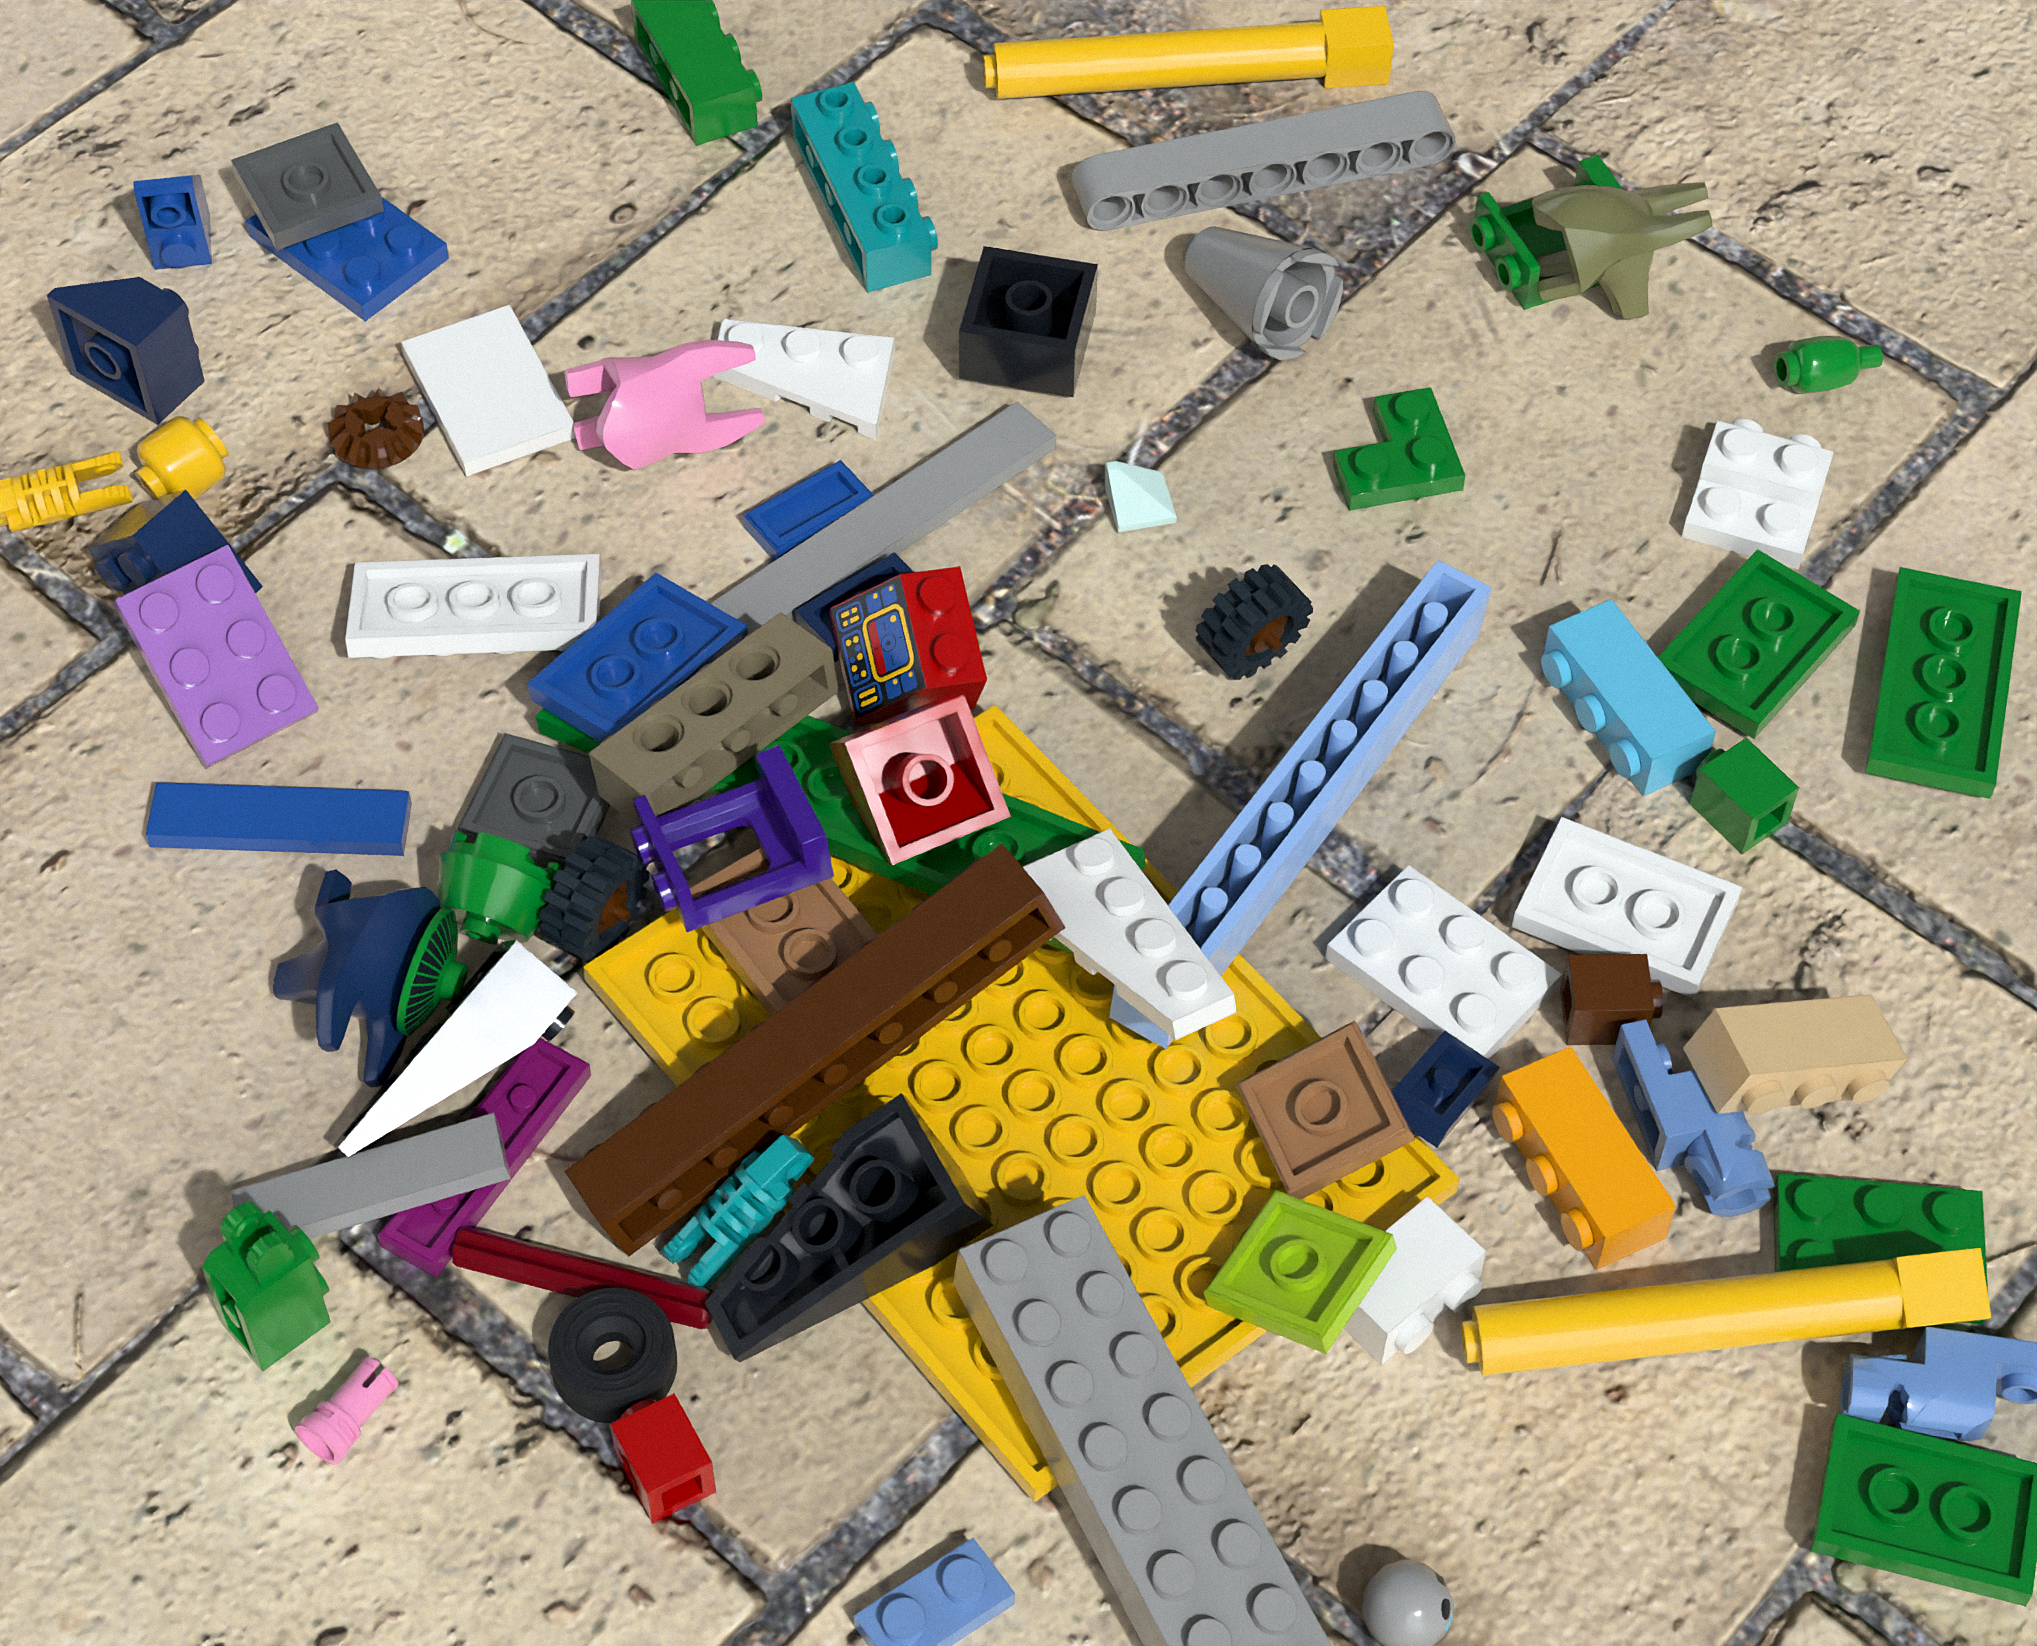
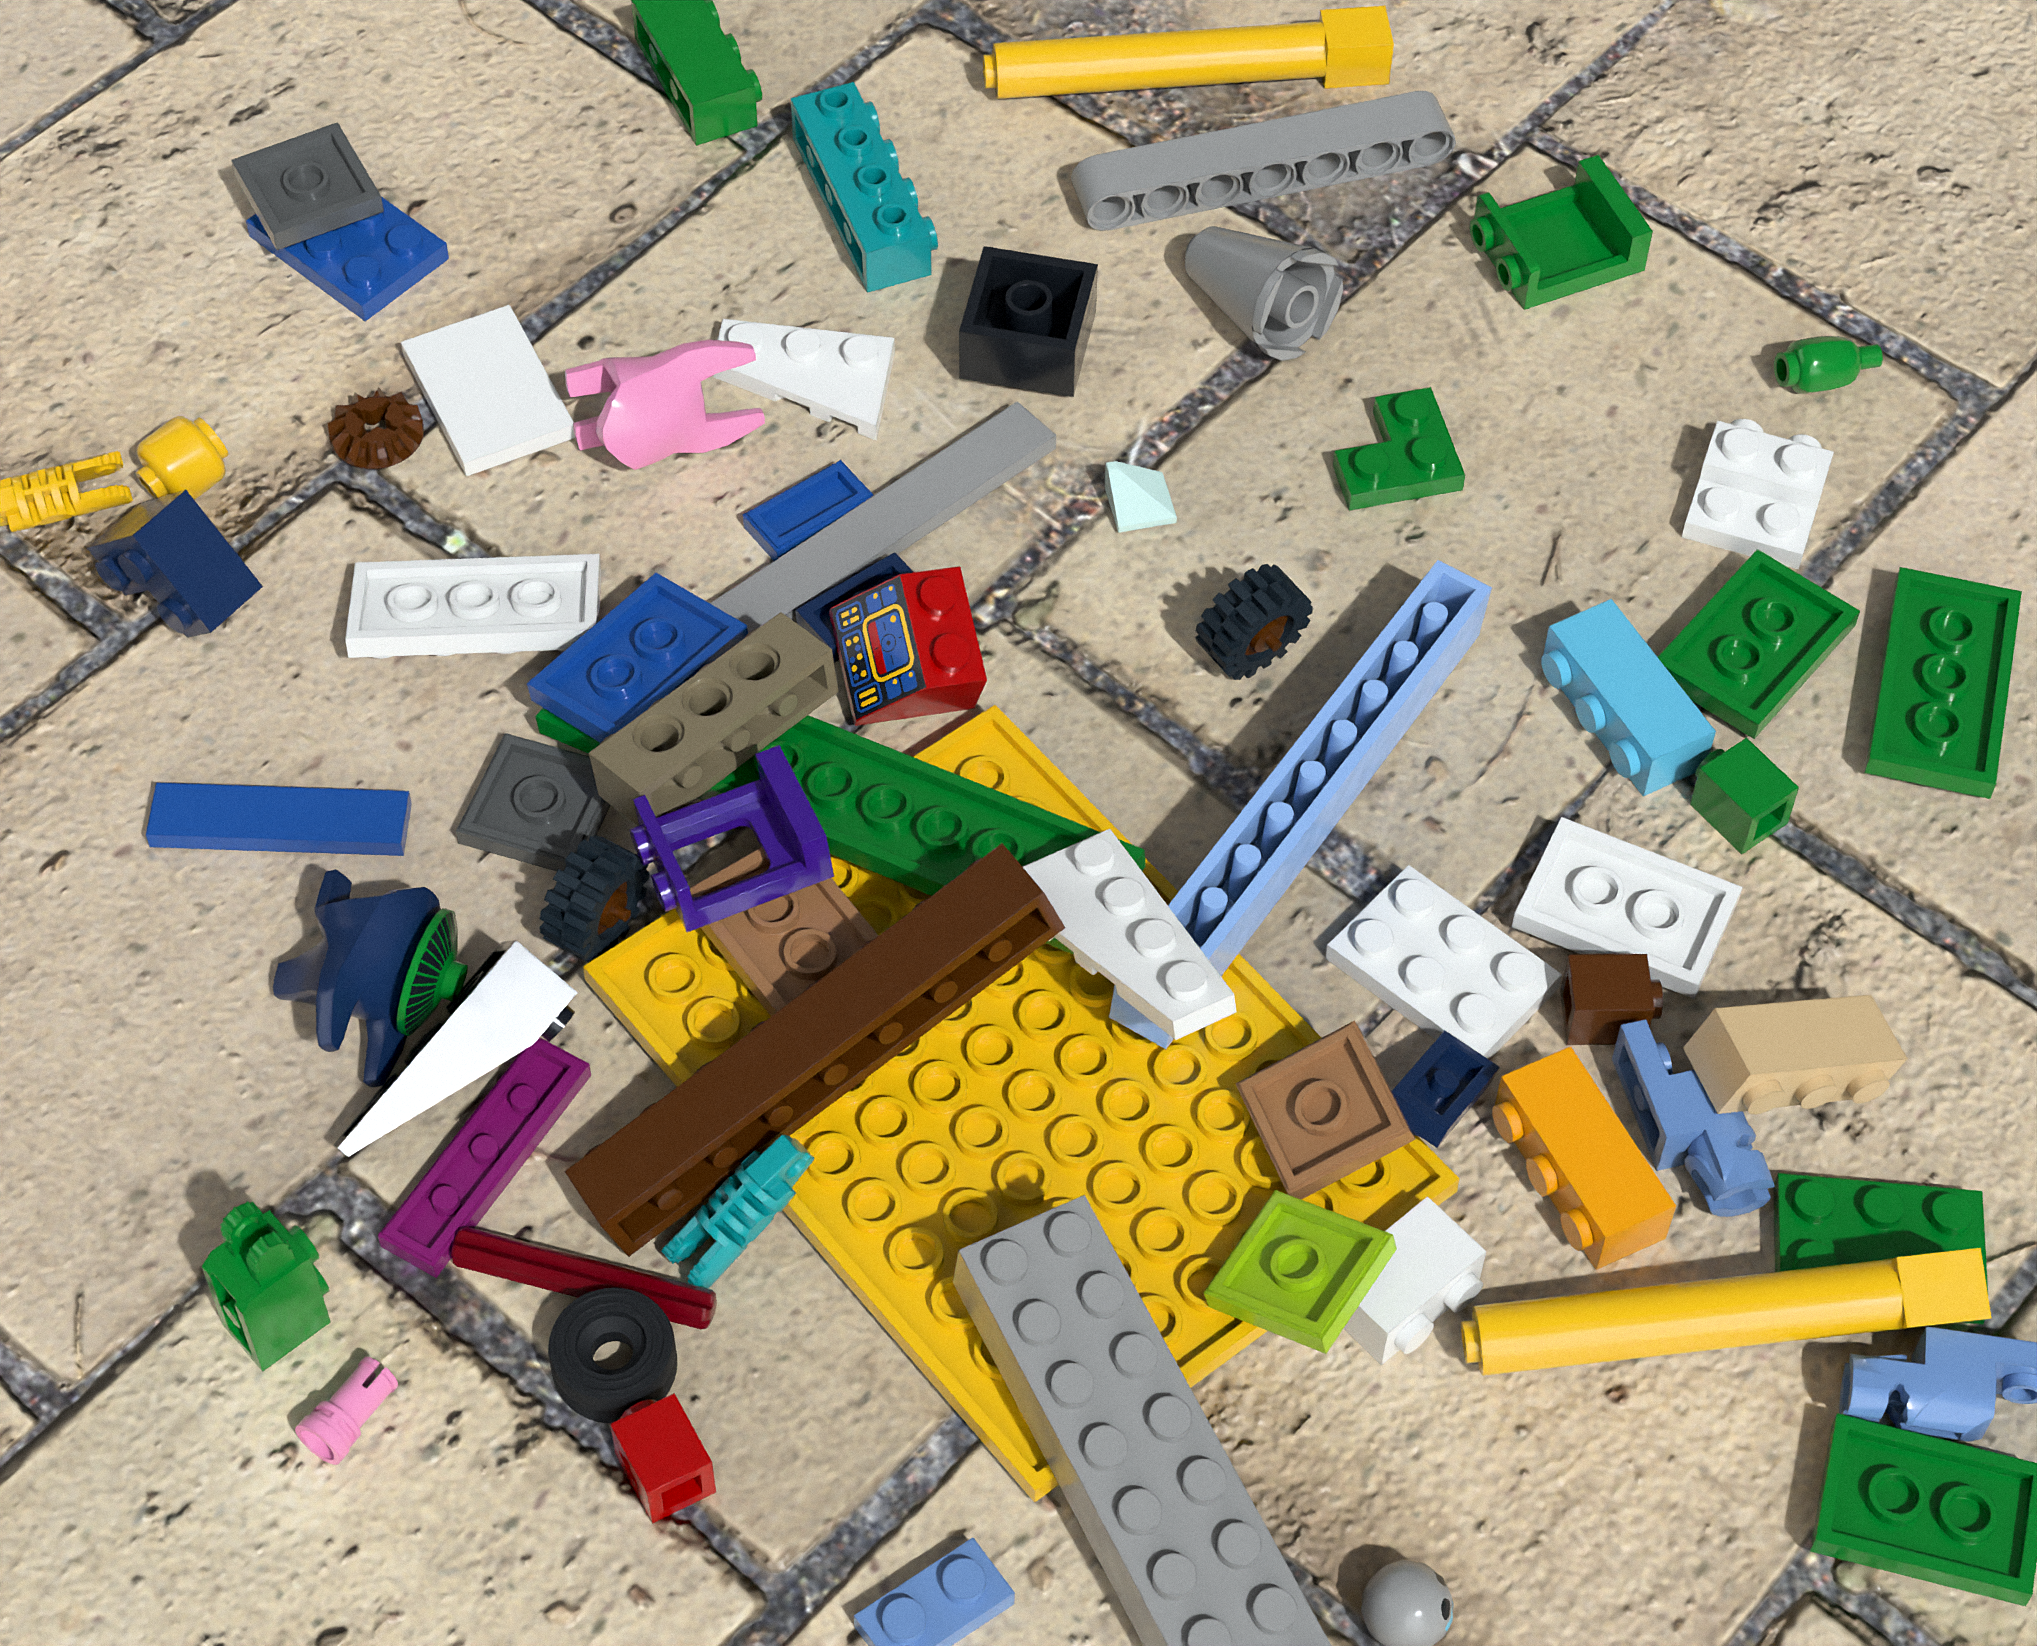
dark blue slope [47,277,205,425] -> none
medium lavender plate [114,545,319,769] -> none
blue slope [133,175,212,270] -> none
light grey tile [231,1113,511,1239] -> none
green cone [438,830,564,945] -> none
black wedge [705,1093,994,1362] -> none
slope [829,695,1011,865] -> none
olive piece [1532,182,1712,319] -> none

